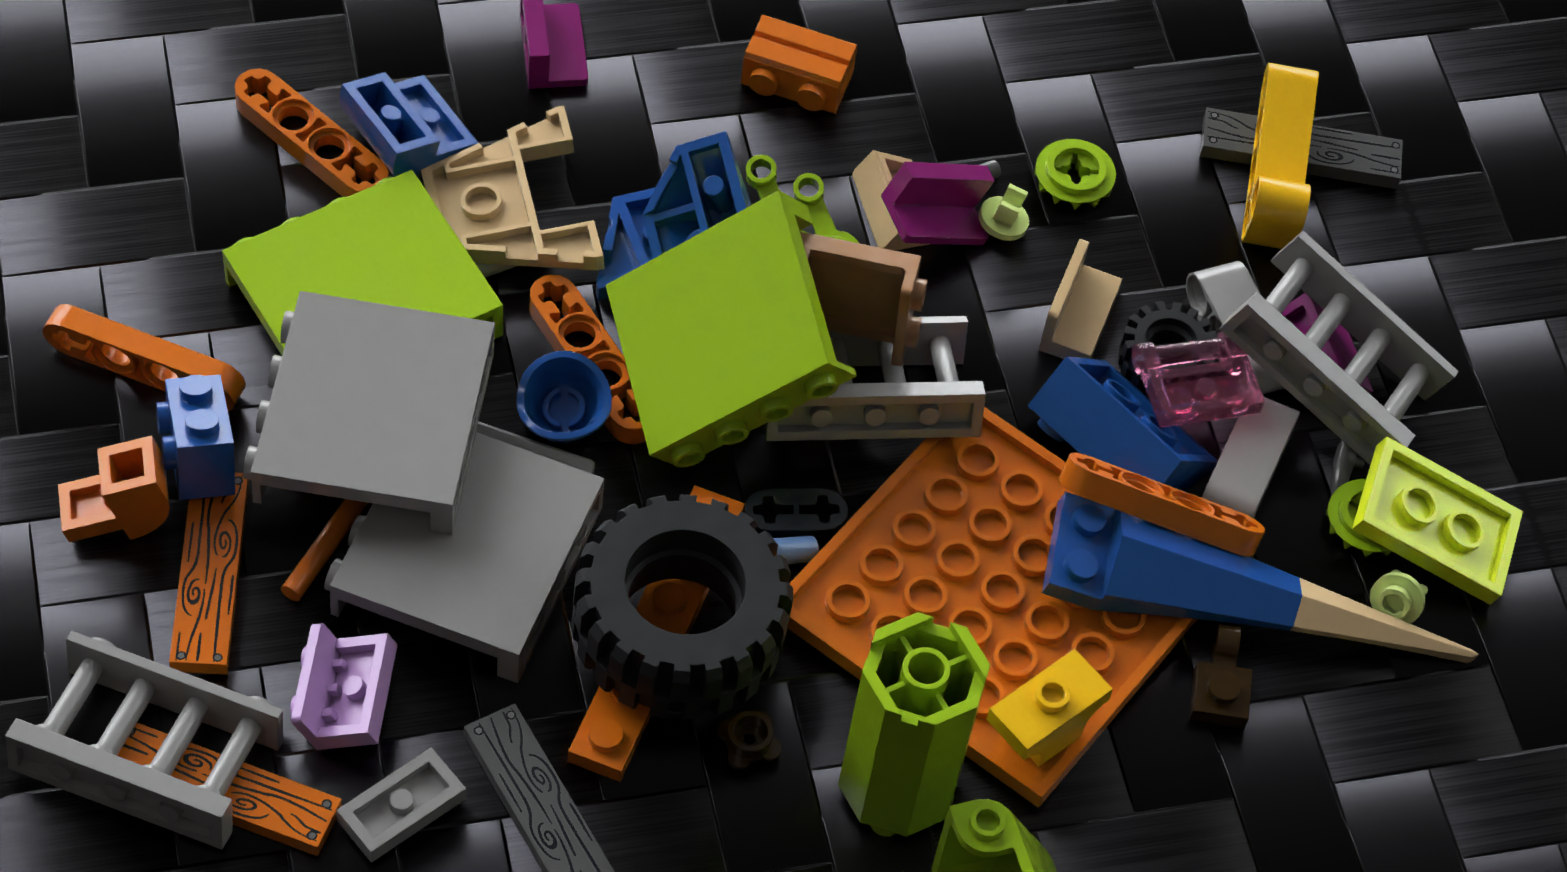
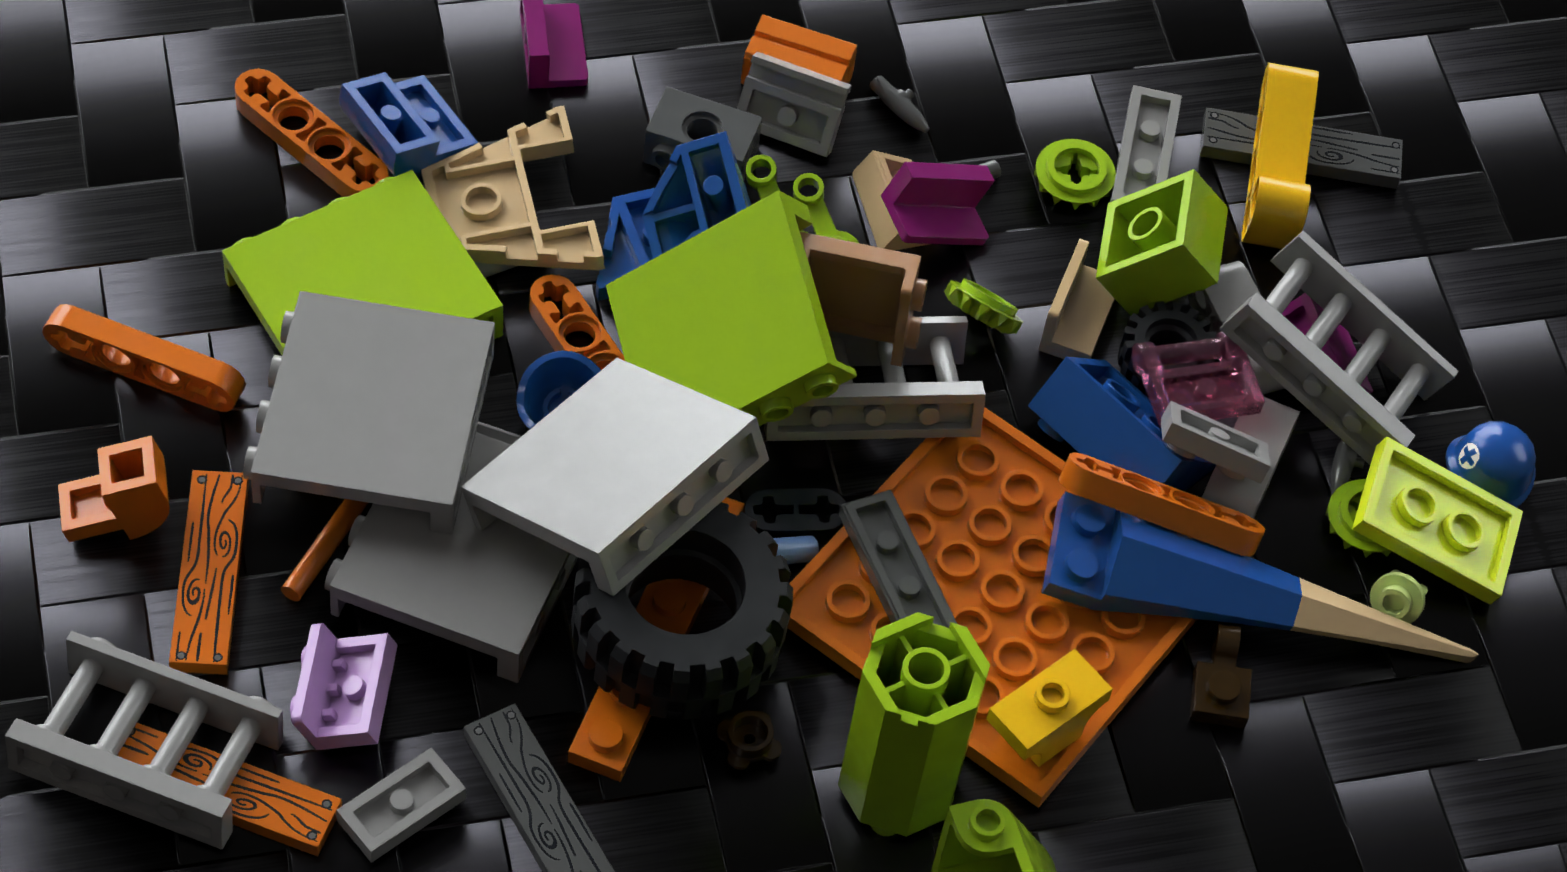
blue brick [156,374,235,500] -> none
yellowish green plate [978,183,1029,241] -> none
none -> panel [461,358,769,596]
none -> dark grey brick [643,86,763,181]
none -> light grey plate [737,52,852,157]
none -> dark grey tile [839,490,957,628]
none -> dark grey helmet [869,76,930,133]
none -> lime gear [944,278,1023,334]
none -> lime brick [1096,169,1228,316]
none -> light grey plate [1110,85,1182,202]
none -> light grey plate [1161,401,1271,484]
none -> blue helmet [1445,421,1536,508]

